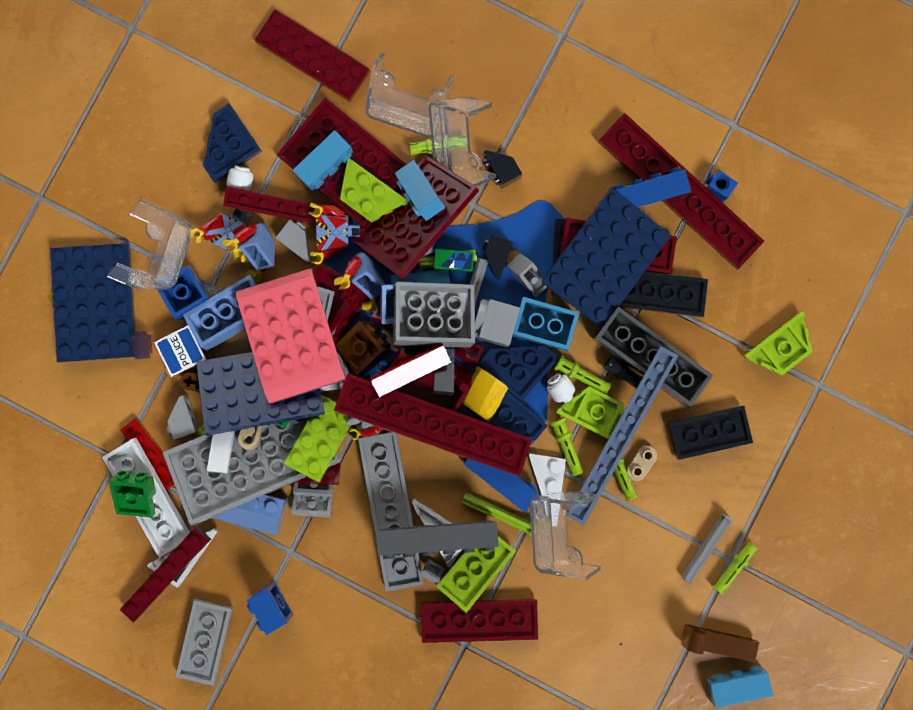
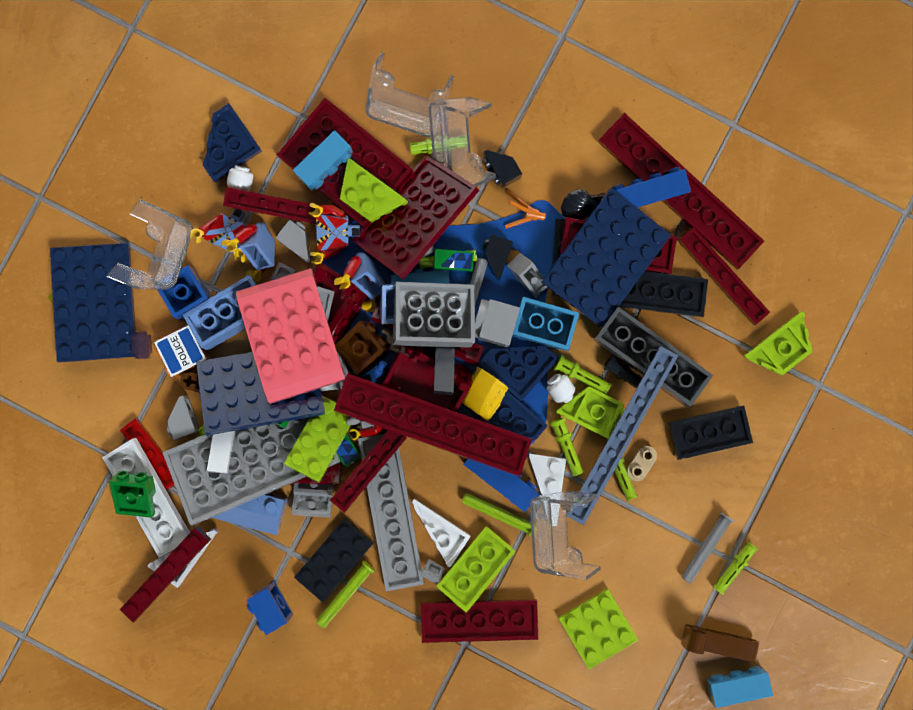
light grey plate [176,599,233,686] -> none
tan plate [238,426,263,450] -> none
dark red plate [255,9,370,102] -> none
tile [370,343,451,397] -> none
dark grey brick [376,520,499,559] -> none
dark azure brick [395,160,446,221] -> none
blue brick [705,170,738,202] -> none
none -> light grey tile [270,262,297,280]
none -> black plate [294,518,374,603]
none -> lime axle [316,561,375,628]
none -> dark red plate [330,431,408,513]
none -> slope [336,434,361,468]
none -> orange plant [505,189,546,229]
none -> lime plate [558,588,638,670]
none -> black animal [561,189,606,220]
none -> dark red plate [678,227,770,325]

